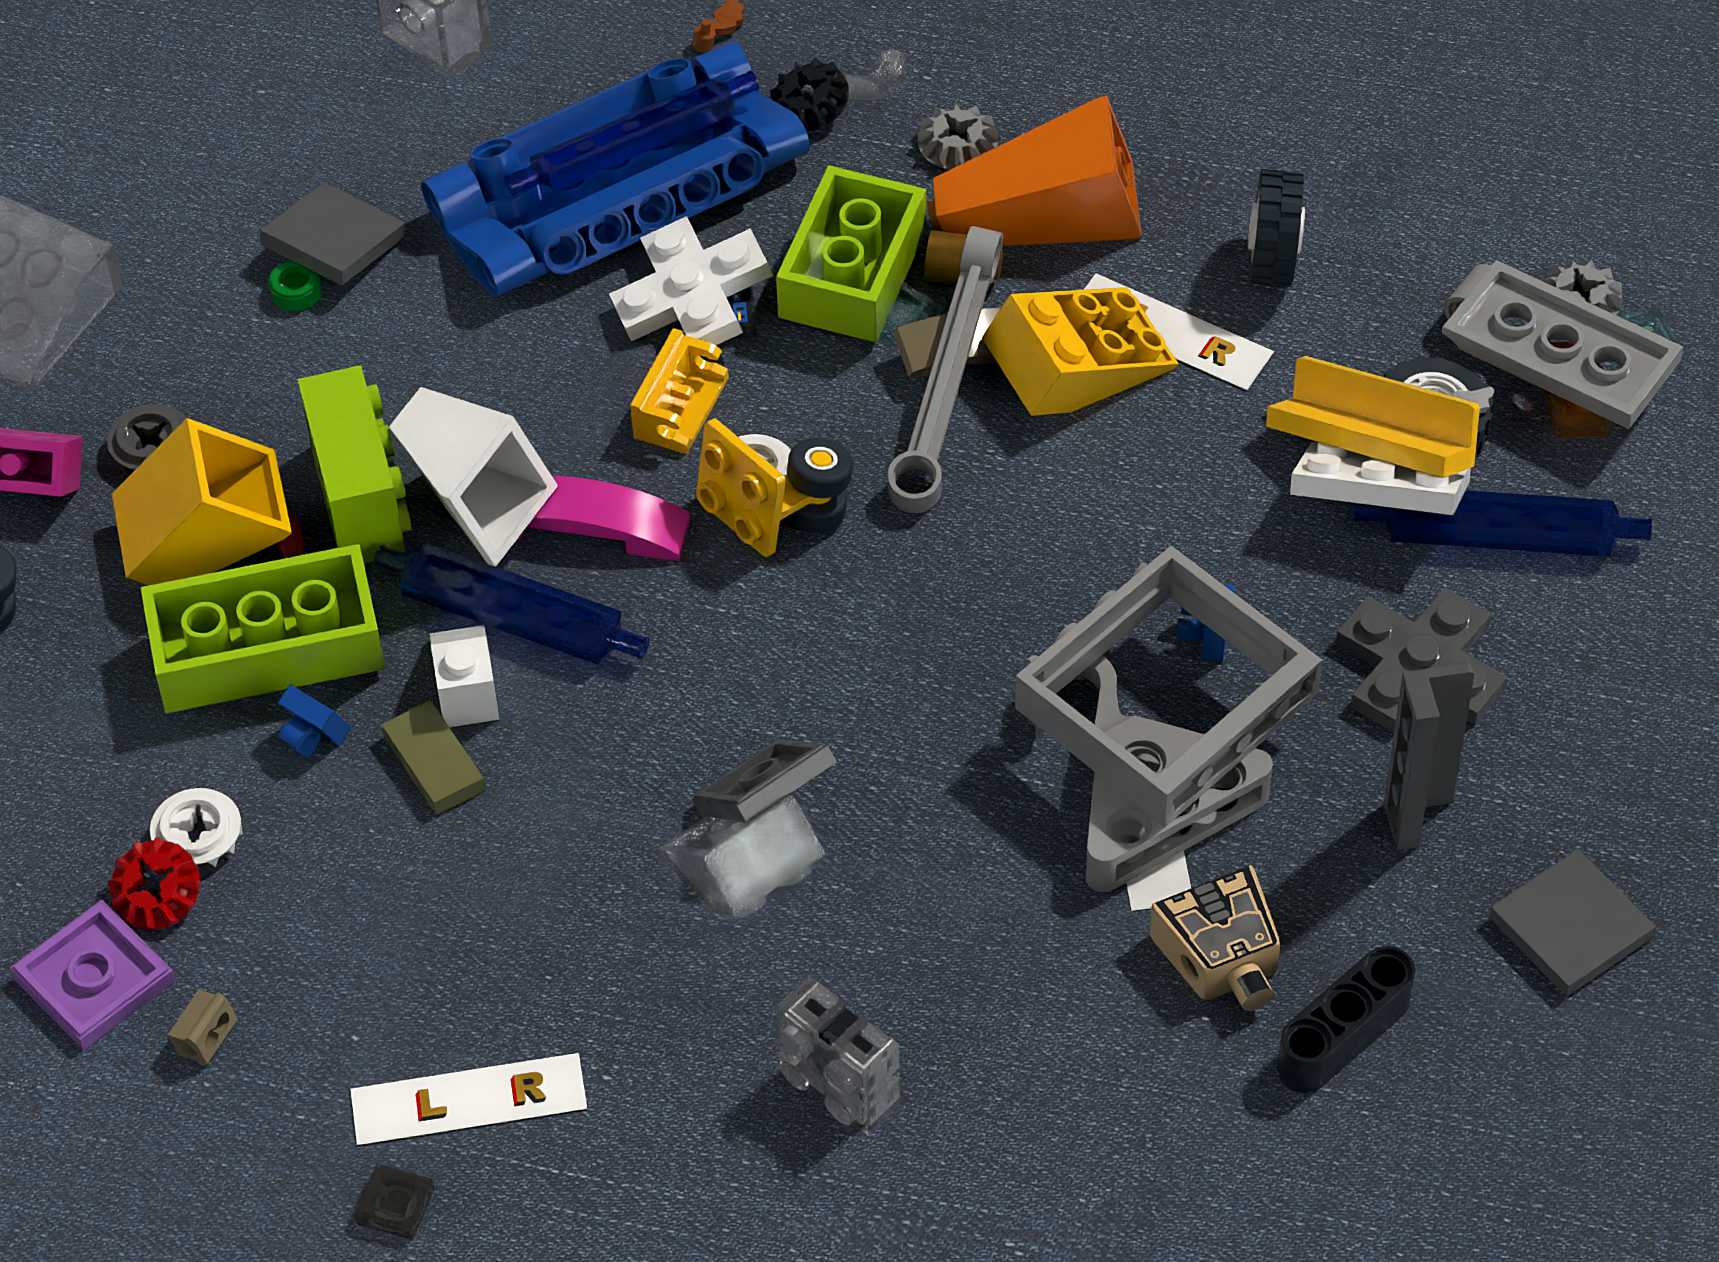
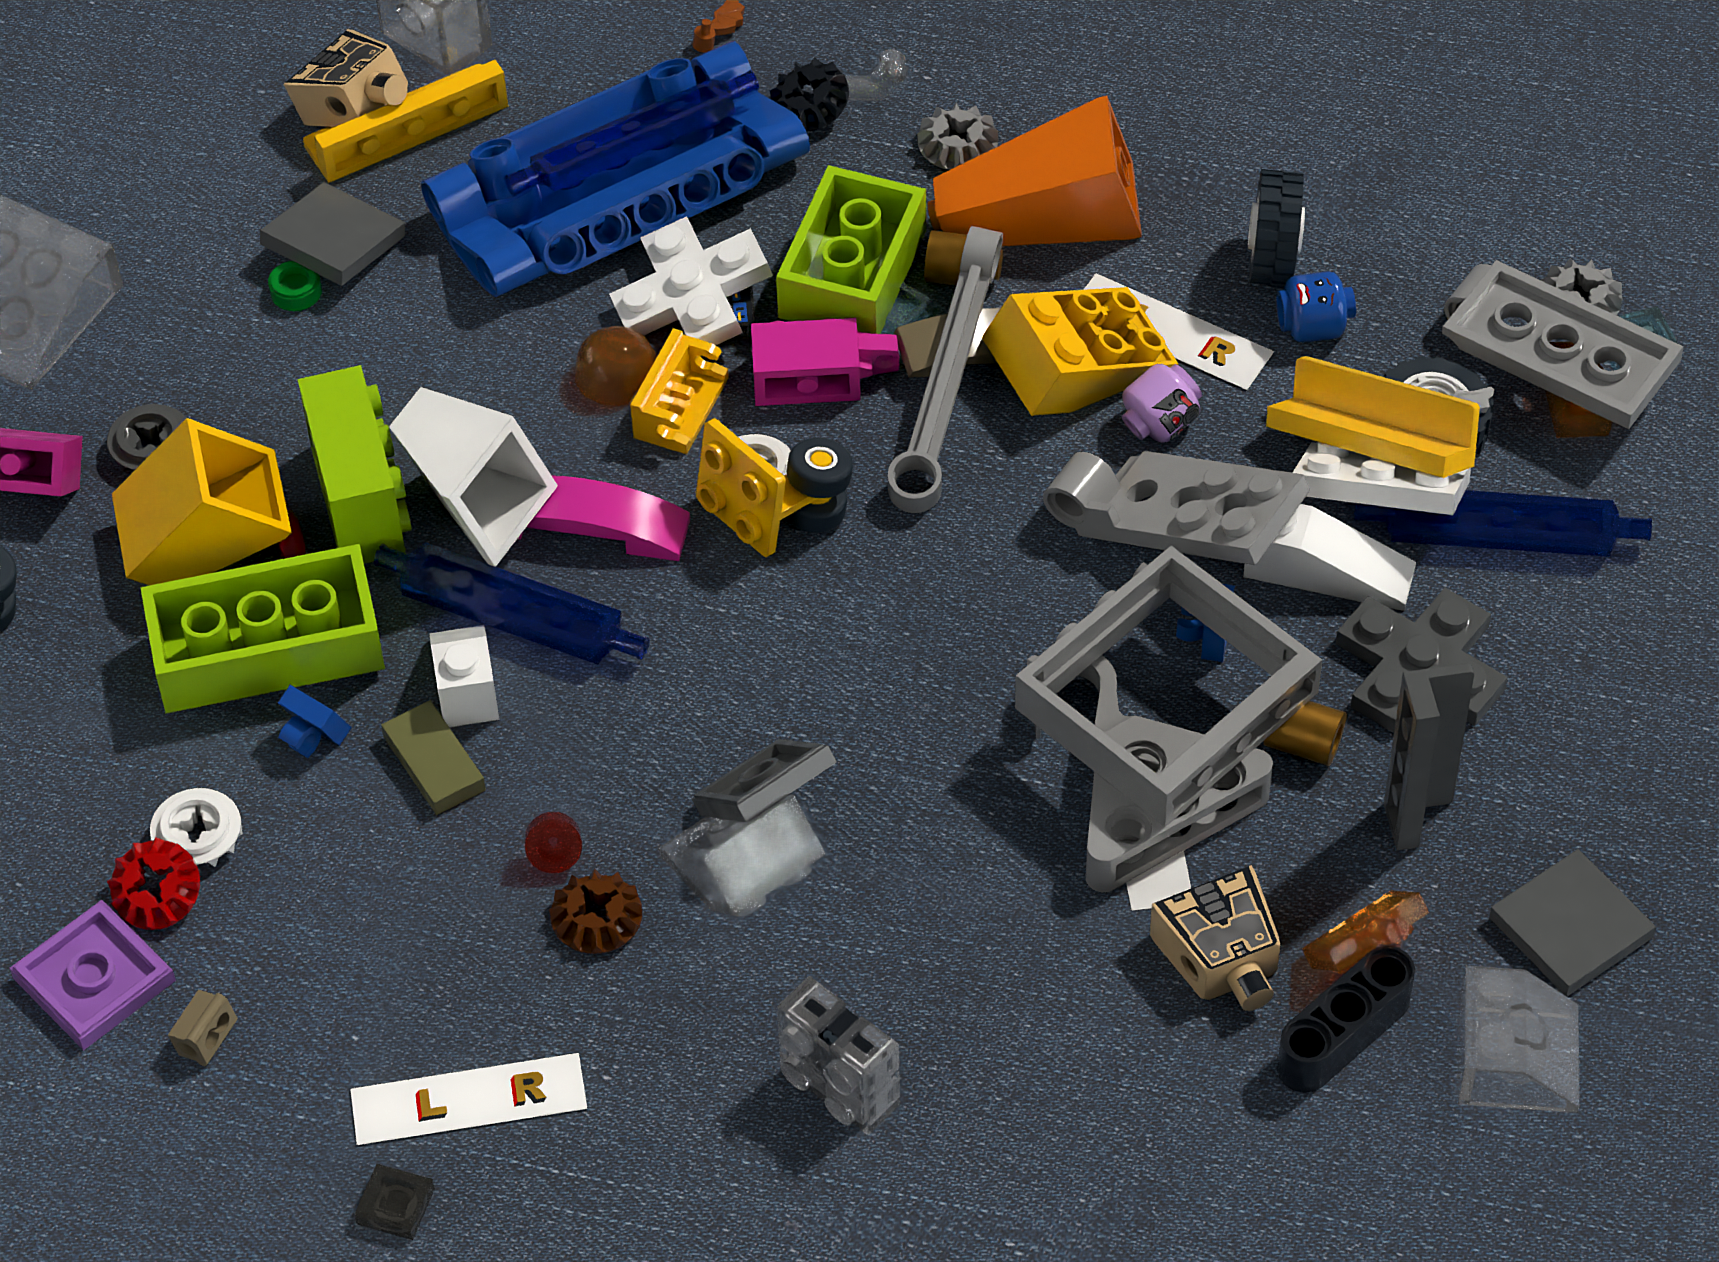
none -> tan torso [283,29,408,127]
none -> yellow panel [303,60,508,183]
none -> clear red tile [524,812,582,873]
none -> reddish brown gear [549,868,643,954]
none -> clear orange hair [575,325,657,406]
none -> dark pink hinge [751,318,899,406]
none -> light grey hinge [1043,451,1310,565]
none -> lavender head [1122,364,1202,443]
none -> white slope [1243,504,1416,611]
none -> pearl gold brick [1264,701,1347,766]
none -> blue head [1276,271,1356,343]
none -> clear orange plate [1302,890,1430,974]
none -> clear slope [1458,966,1579,1113]

